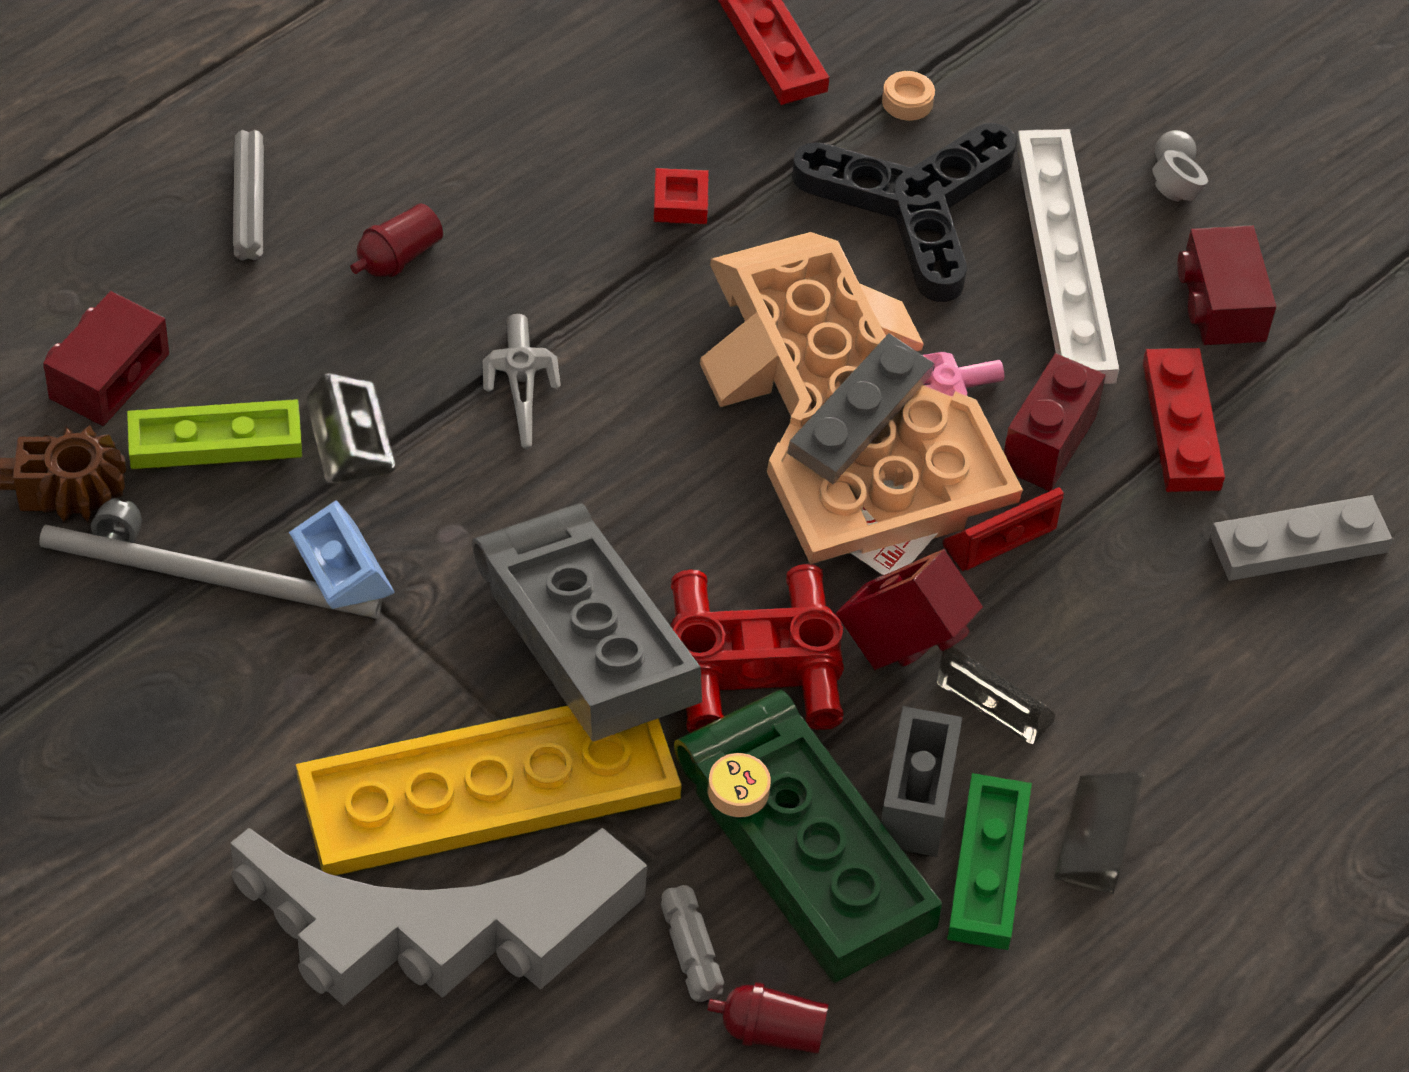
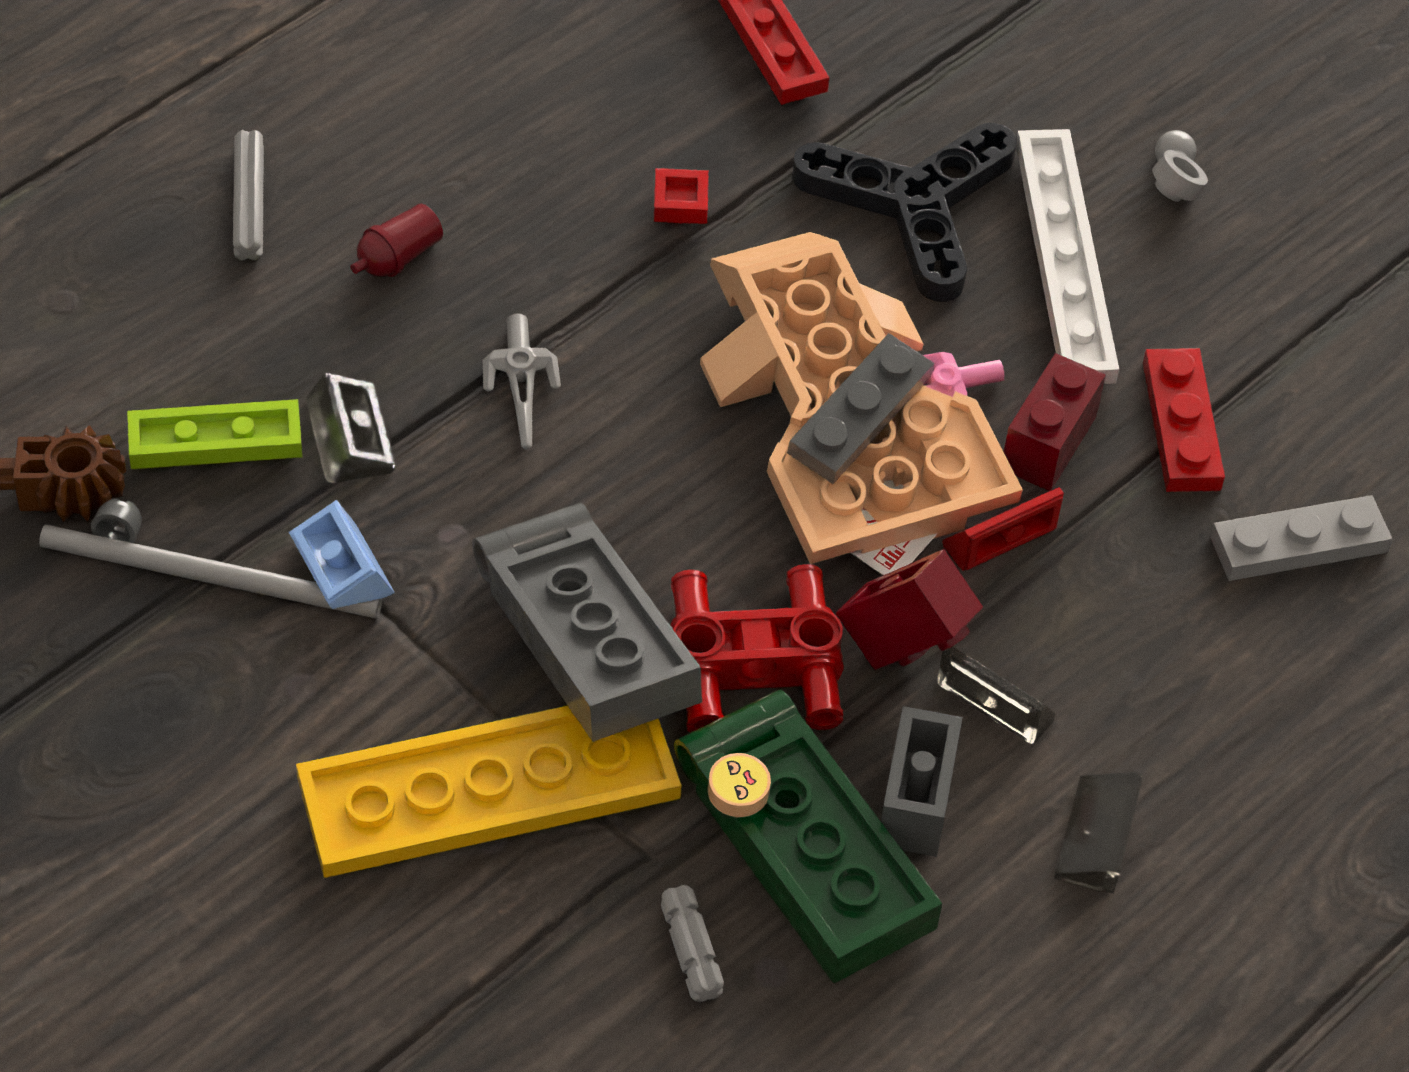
dark red brick [43,291,169,427] -> none
light grey arch [231,828,647,1006] -> none
dark red piece [707,982,829,1054] -> none
light nougat tile [882,71,935,121] -> none
green plate [947,773,1032,950] -> none
dark red brick [1177,225,1277,345] -> none

